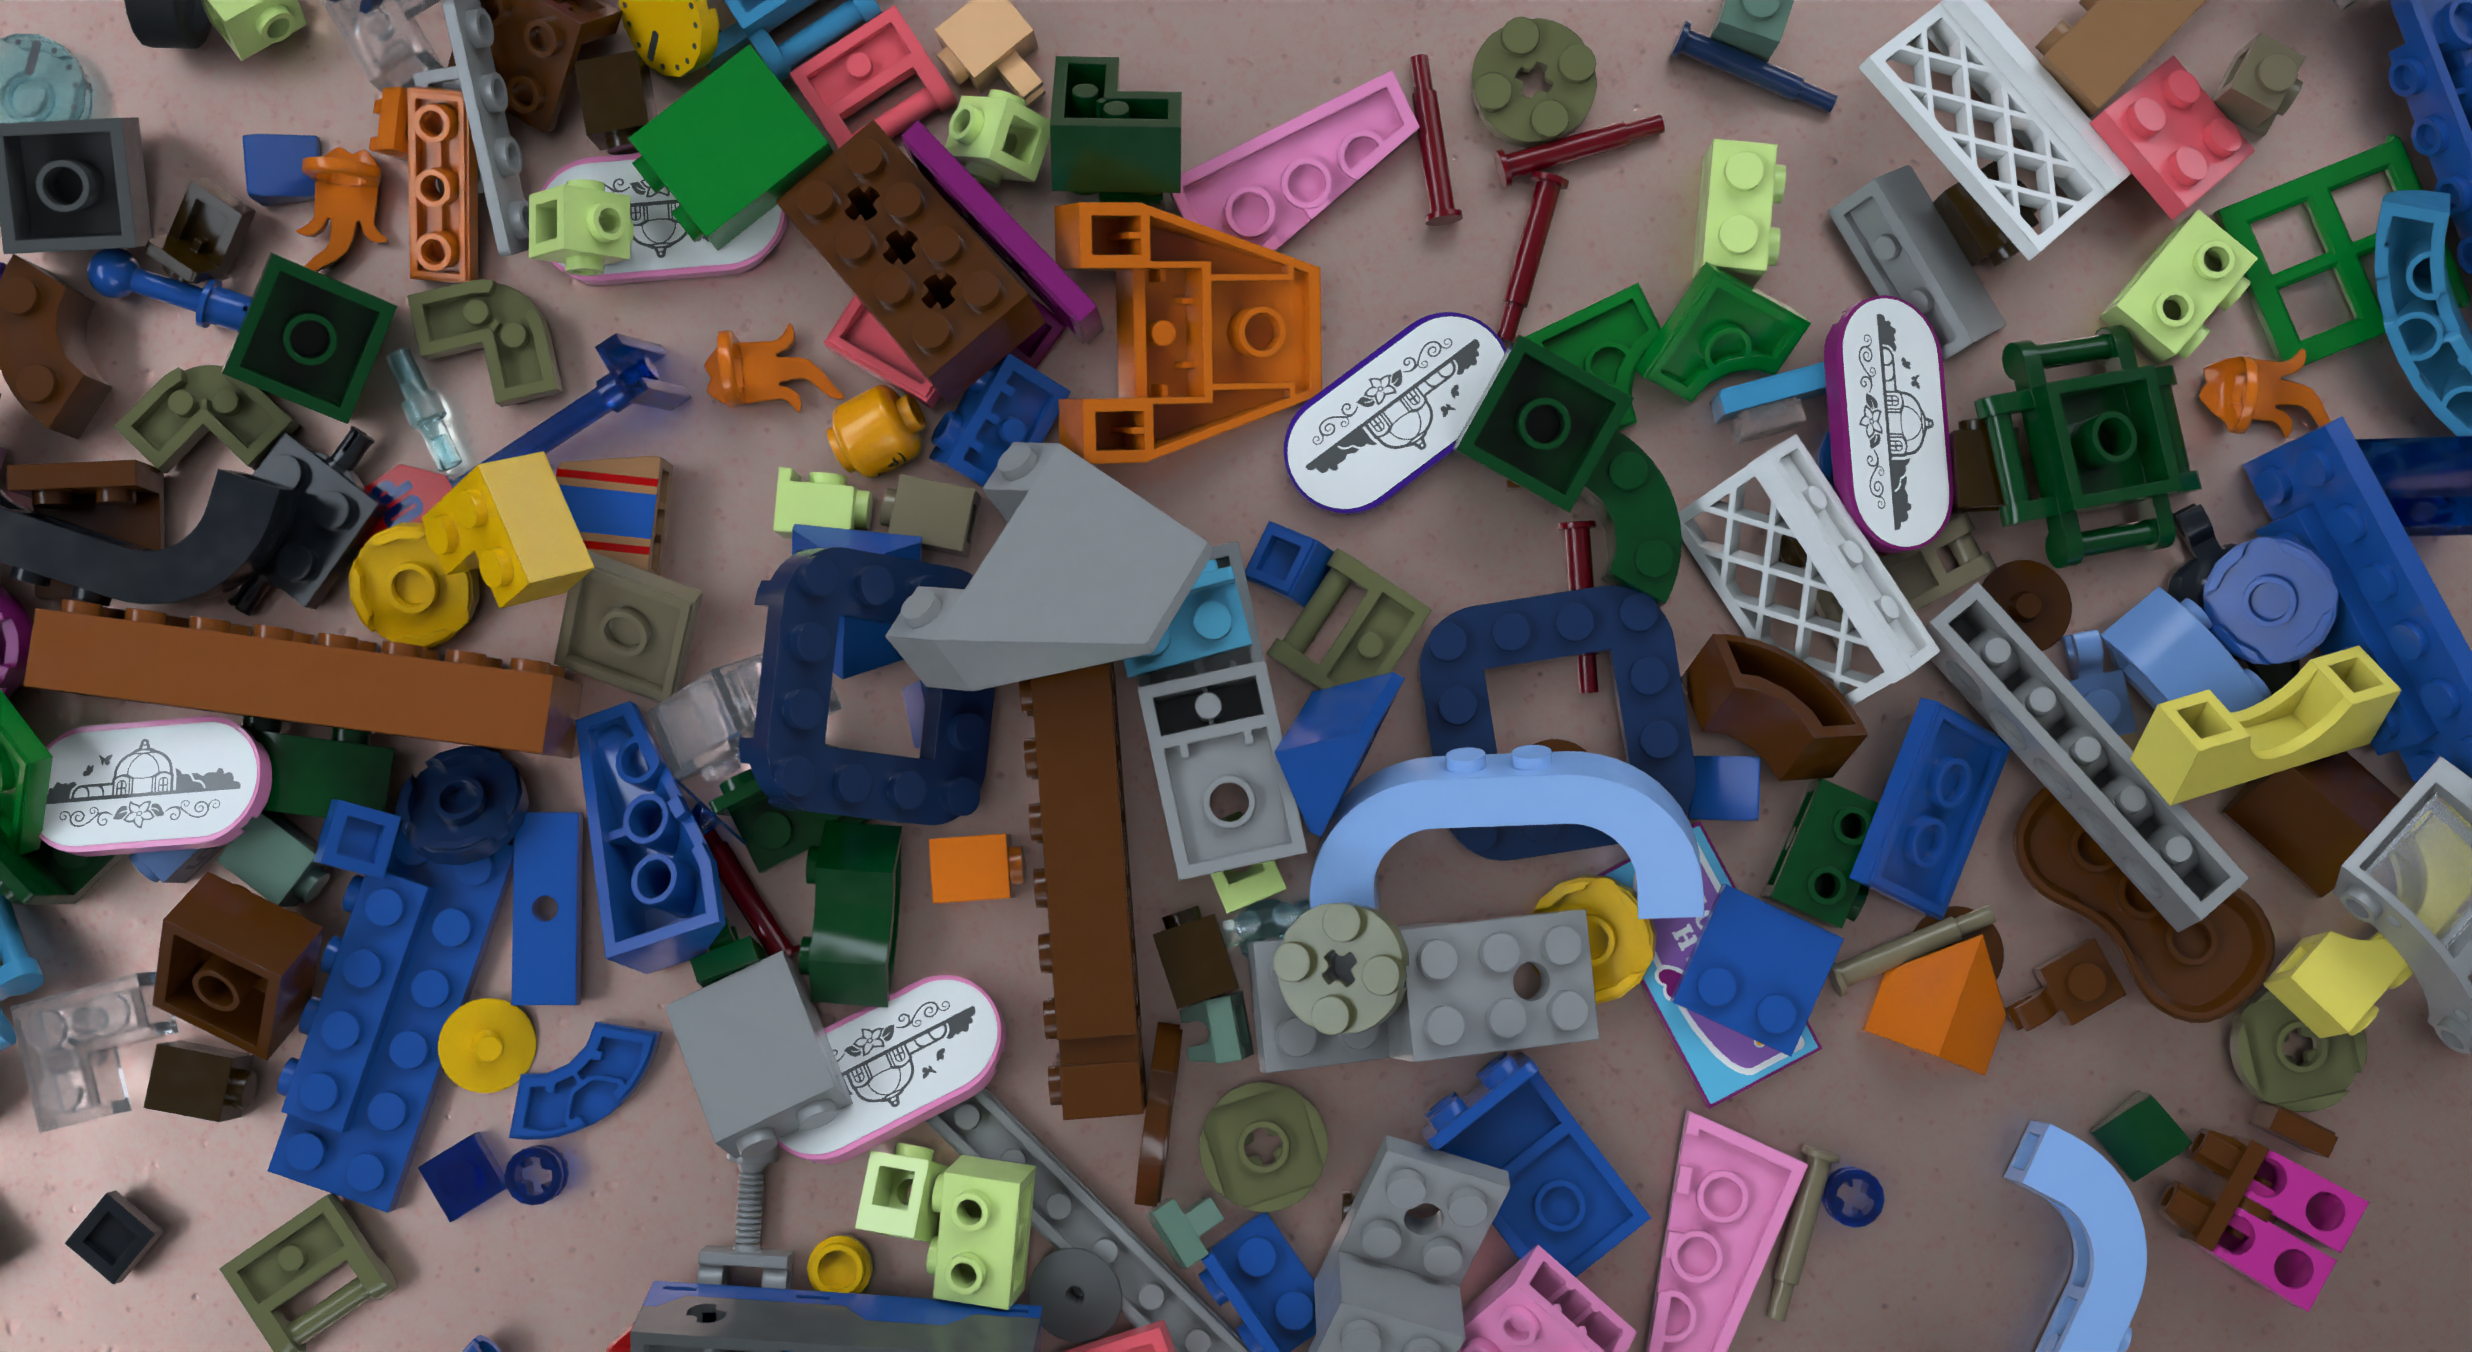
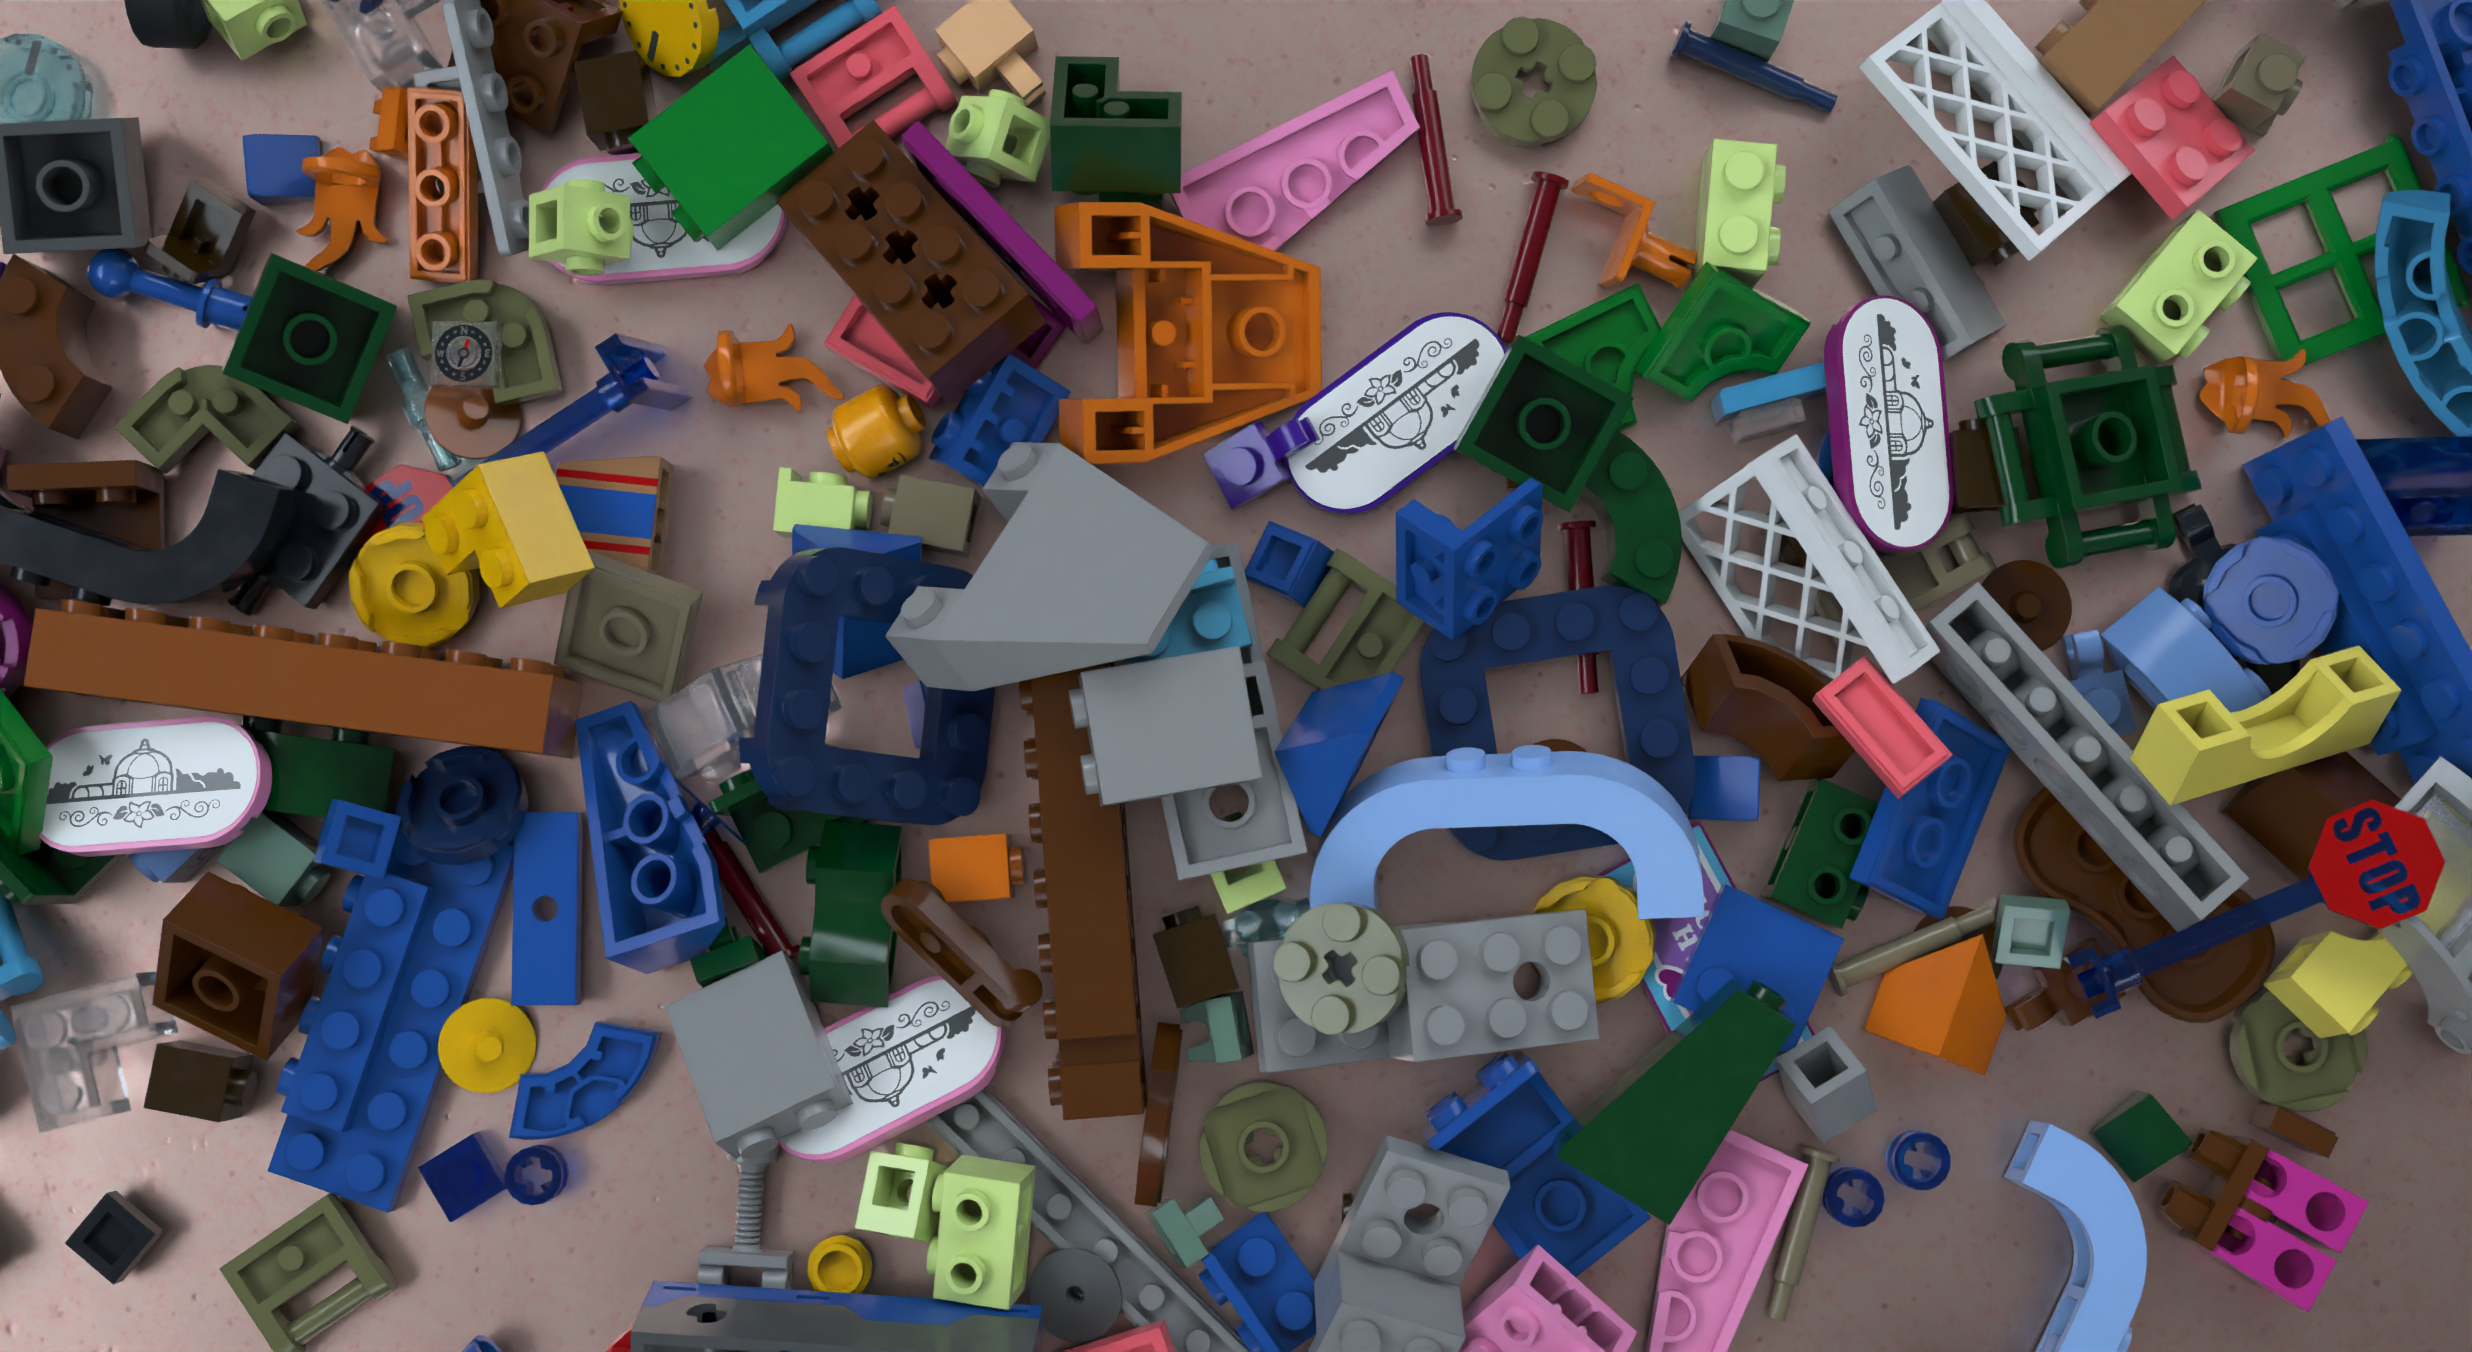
dark red piece [1494,114,1665,187] -> none
none -> dark orange piece [424,368,521,459]
none -> clear tile [431,321,502,389]
none -> reddish brown plate [881,878,1043,1028]
none -> light grey brick [1069,646,1262,807]
none -> dark purple plate [1202,417,1320,509]
none -> blue bracket [1396,478,1543,641]
none -> dark green slope [1553,979,1796,1225]
none -> orange bracket [1571,173,1697,289]
none -> light grey brick [1776,1026,1877,1144]
none -> coral tile [1812,655,1953,800]
none -> clear blue bush [1886,1130,1951,1190]
none -> sand green tile [1991,894,2070,969]
none -> piece [2062,799,2446,1019]

